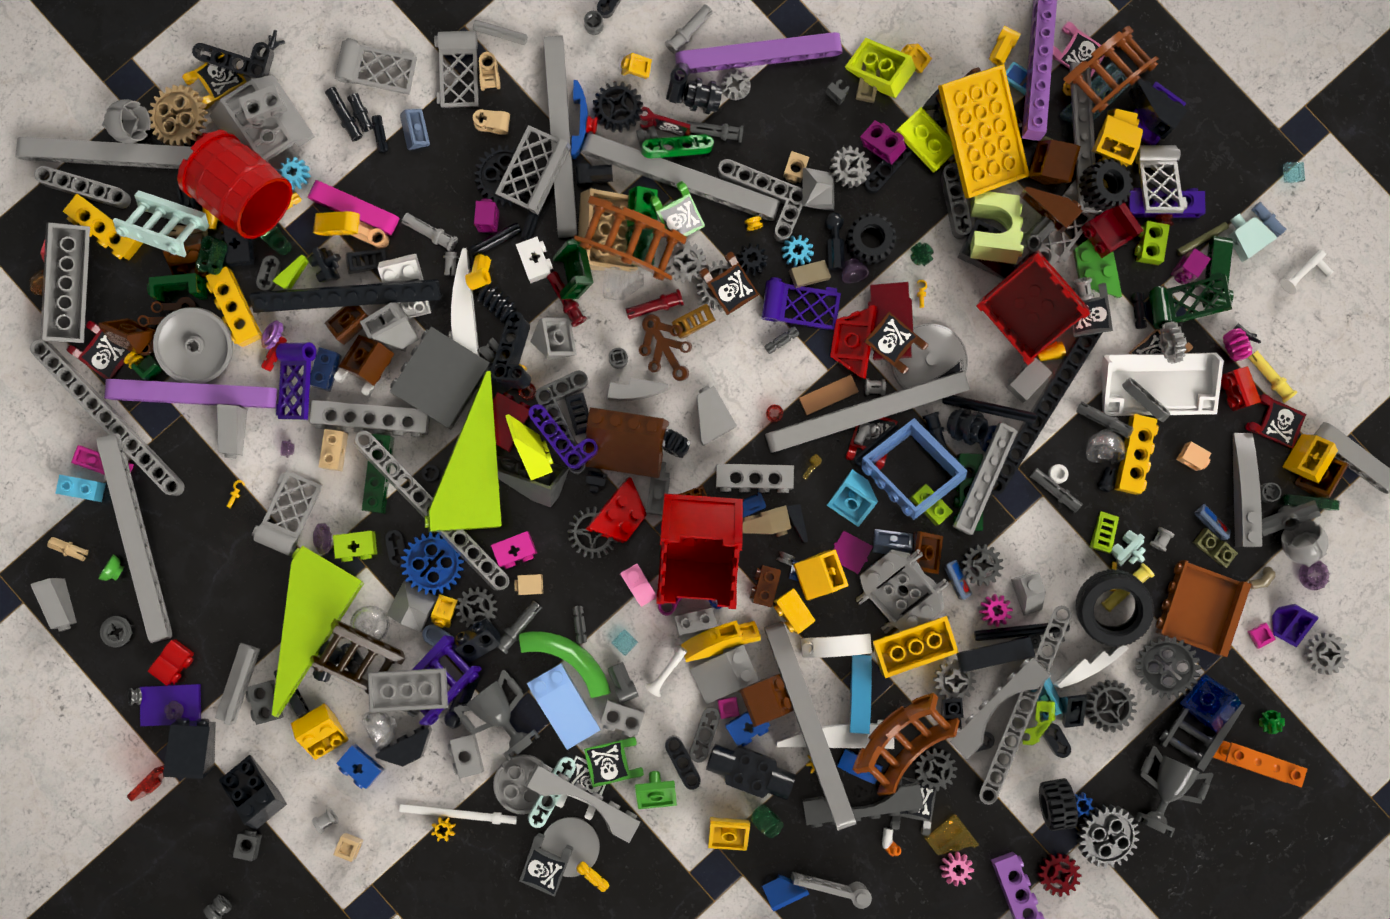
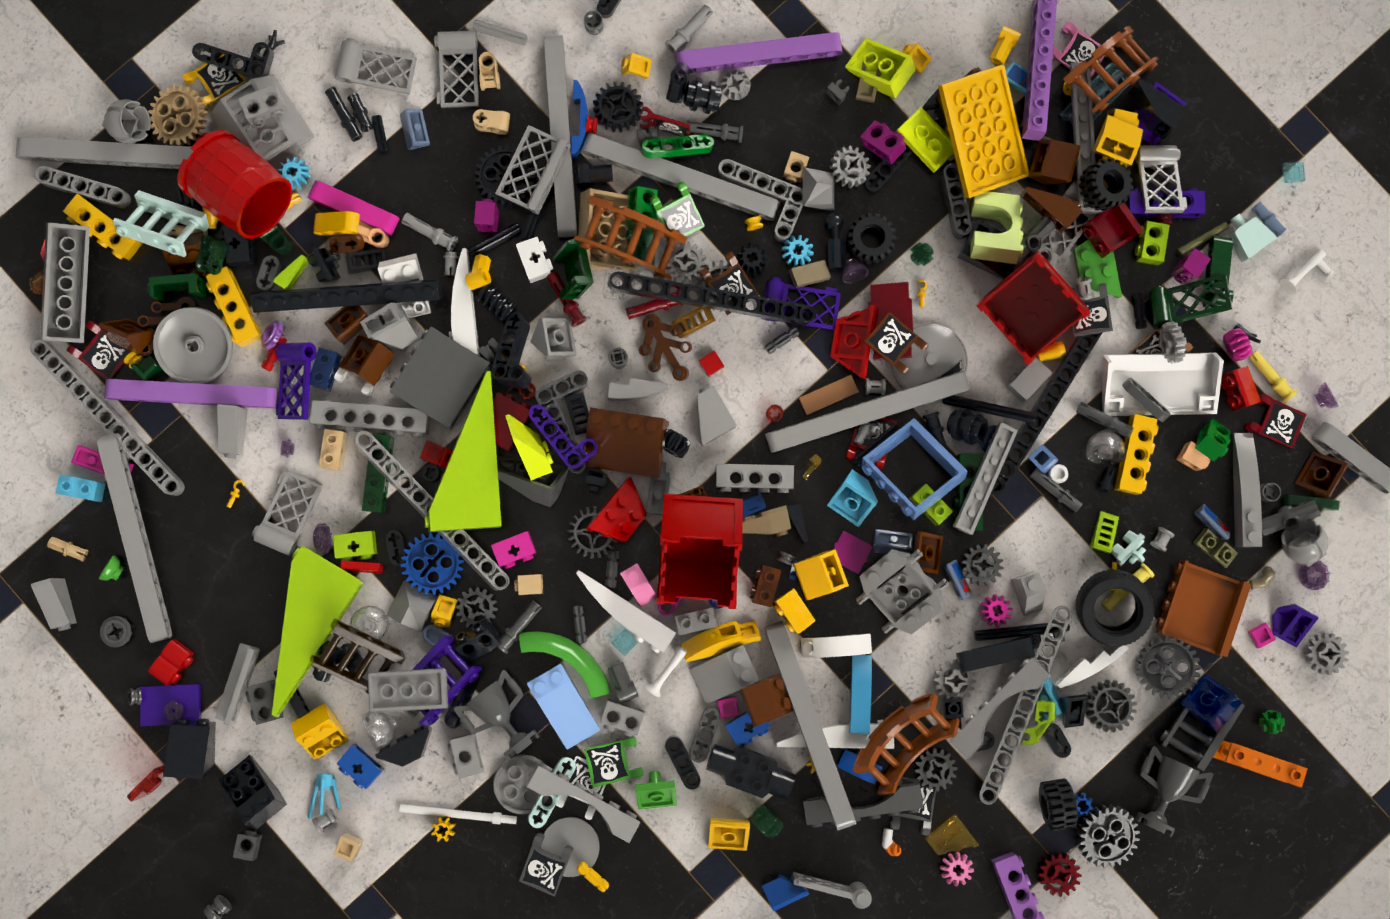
yellow slope [873,616,959,678] -> none
yellow slope [1283,434,1338,483] -> none
none -> medium azure plant [308,774,341,819]
none -> reddish brown beam [329,234,365,253]
none -> red tile [341,561,383,574]
none -> red slope [419,440,453,468]
none -> white slope [576,570,676,654]
none -> dark grey axle [605,550,619,588]
none -> black beam [607,271,816,325]
none -> red tile [698,350,725,377]
none -> medium blue brick [1028,444,1059,473]
none -> green brick [1195,418,1231,461]
none -> clear purple piece [1314,382,1339,409]

